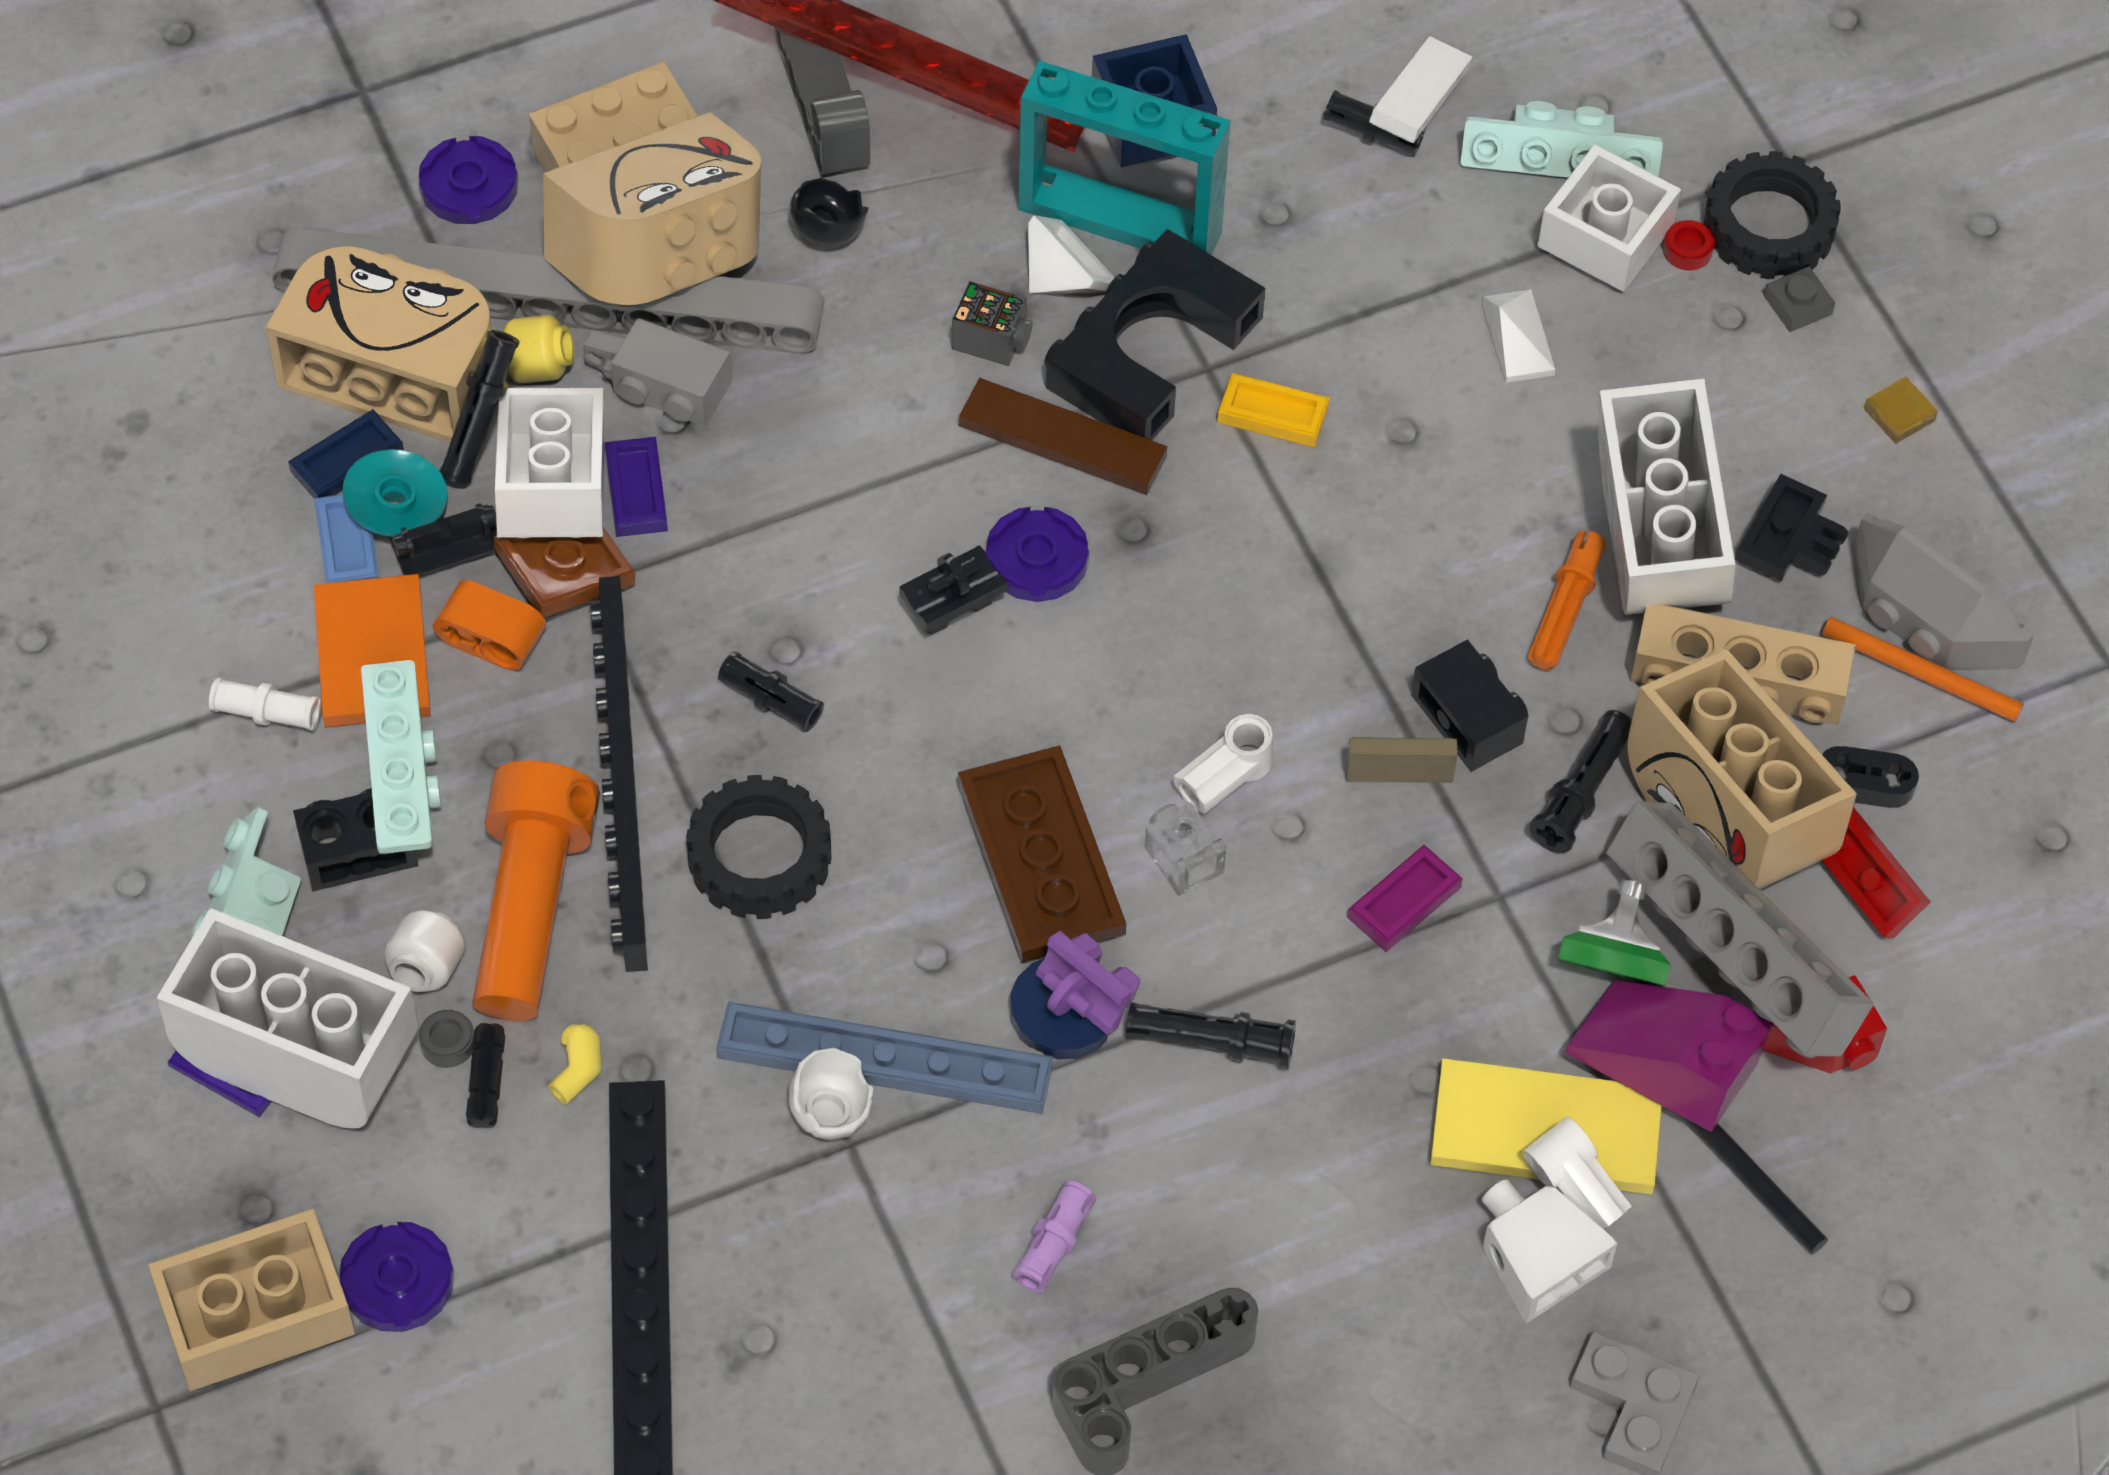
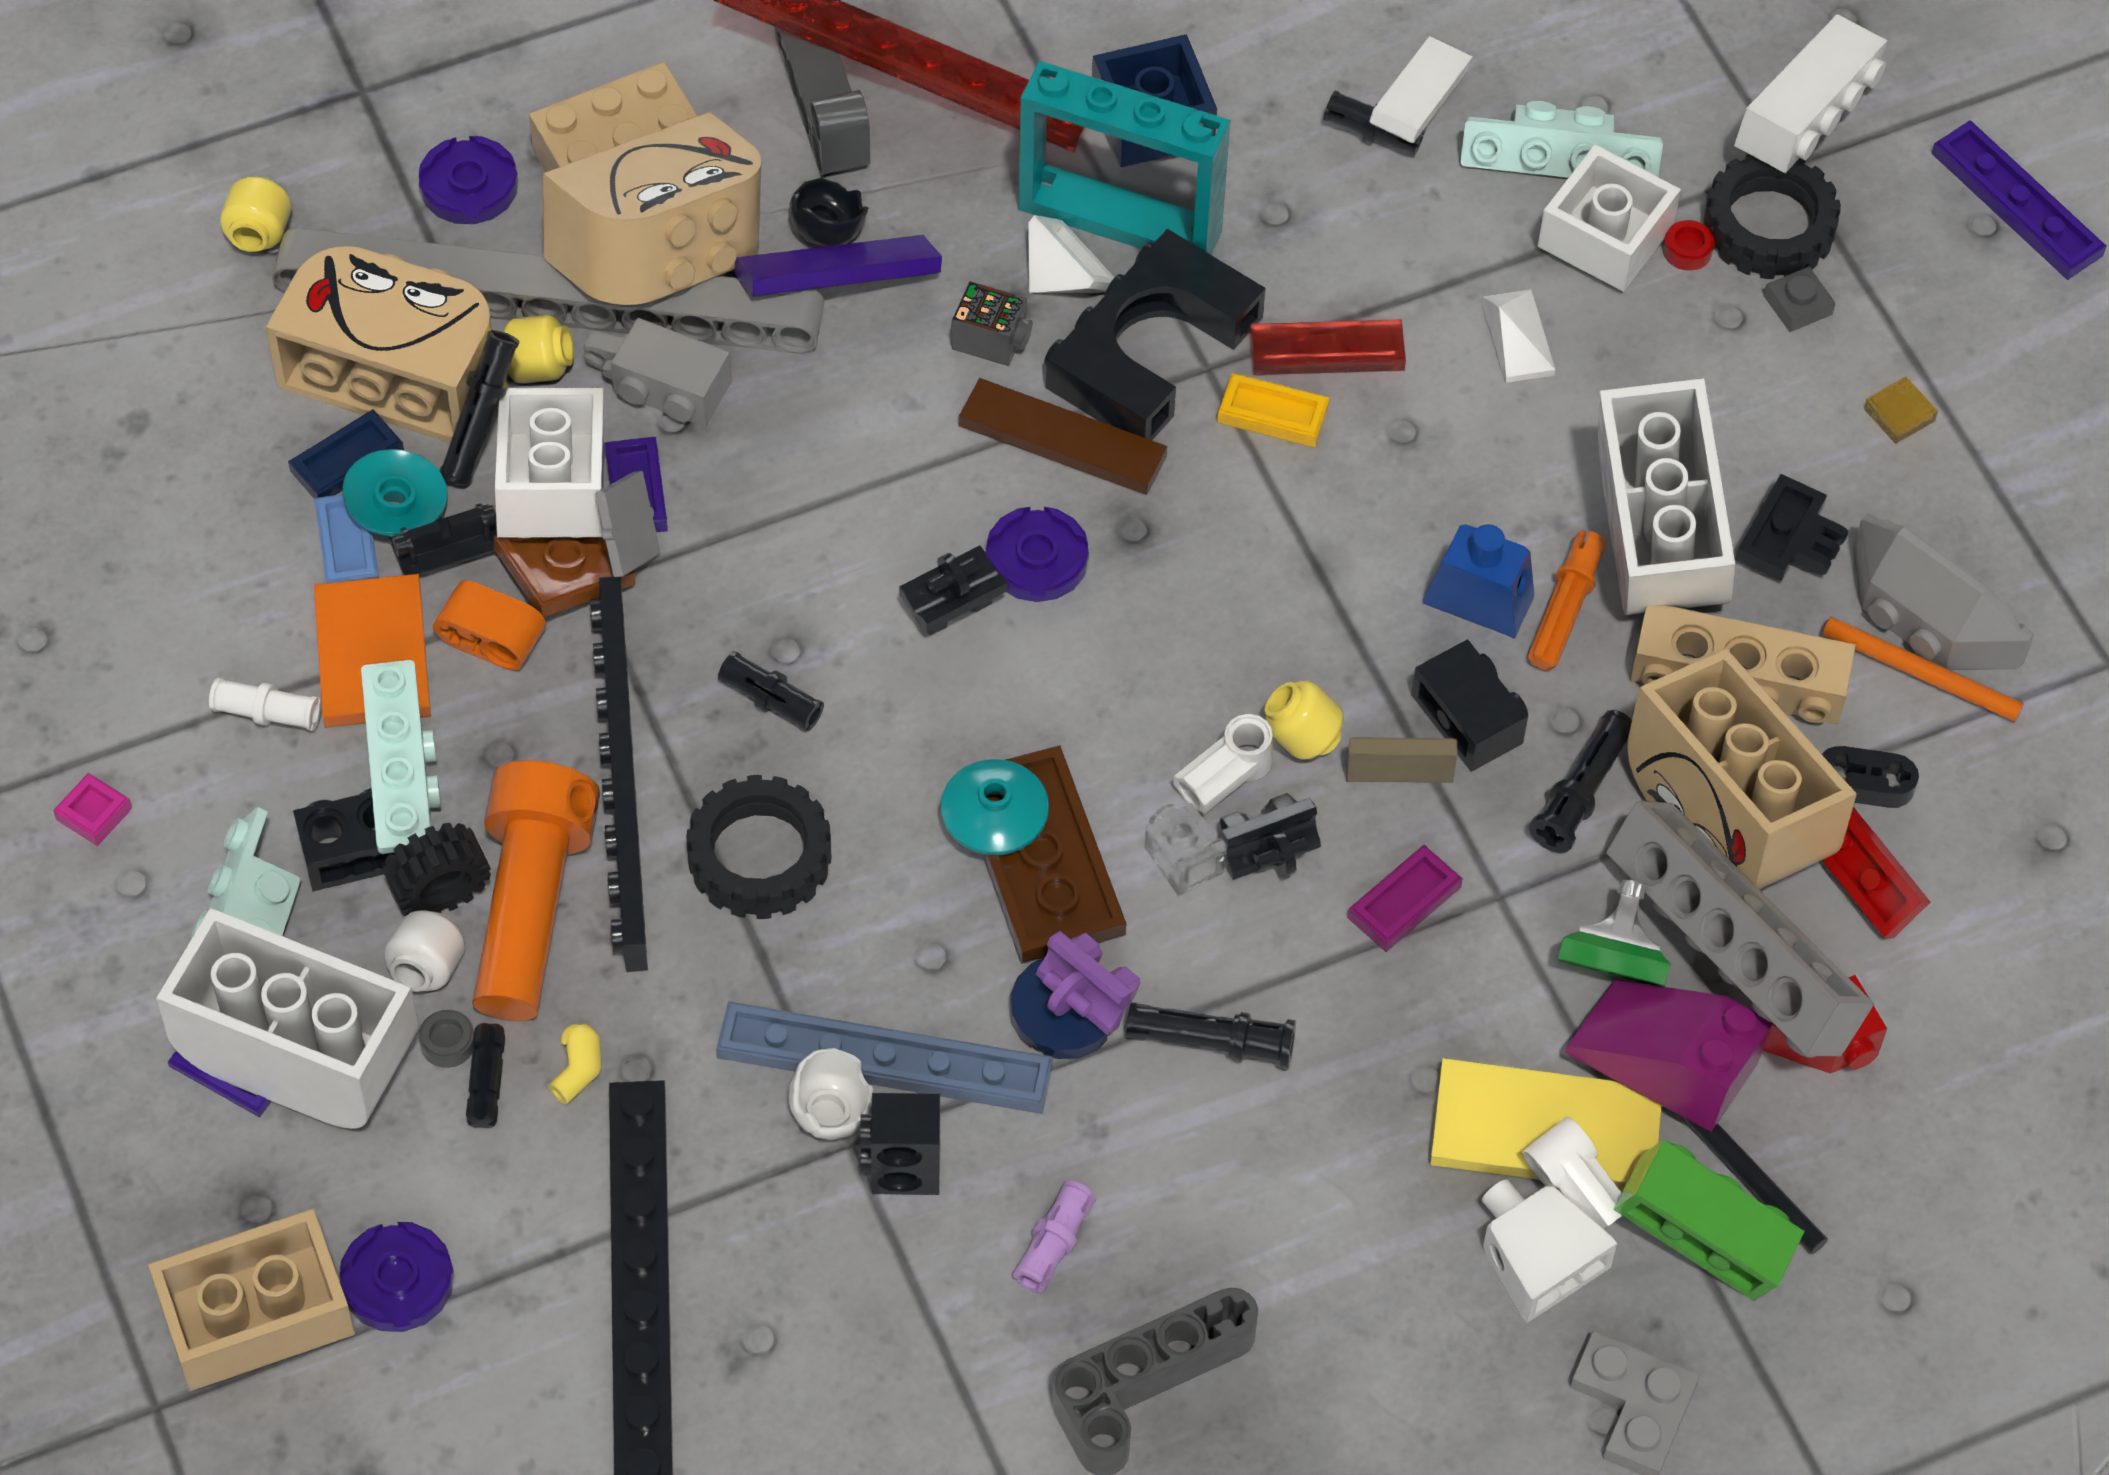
none -> dark pink tile [53,773,132,847]
none -> light yellow head [220,177,292,252]
none -> black tyre [383,823,491,915]
none -> light grey piece [595,471,661,577]
none -> dark purple tile [735,235,942,296]
none -> black brick [860,1093,940,1195]
none -> teal dish [941,759,1049,855]
none -> black hips [1219,793,1321,880]
none -> clear red tile [1250,319,1406,376]
none -> light yellow head [1265,680,1344,760]
none -> blue torso [1423,524,1535,638]
none -> bright green brick [1613,1139,1805,1301]
none -> white brick [1734,14,1888,173]
none -> dark purple tile [1931,120,2107,280]

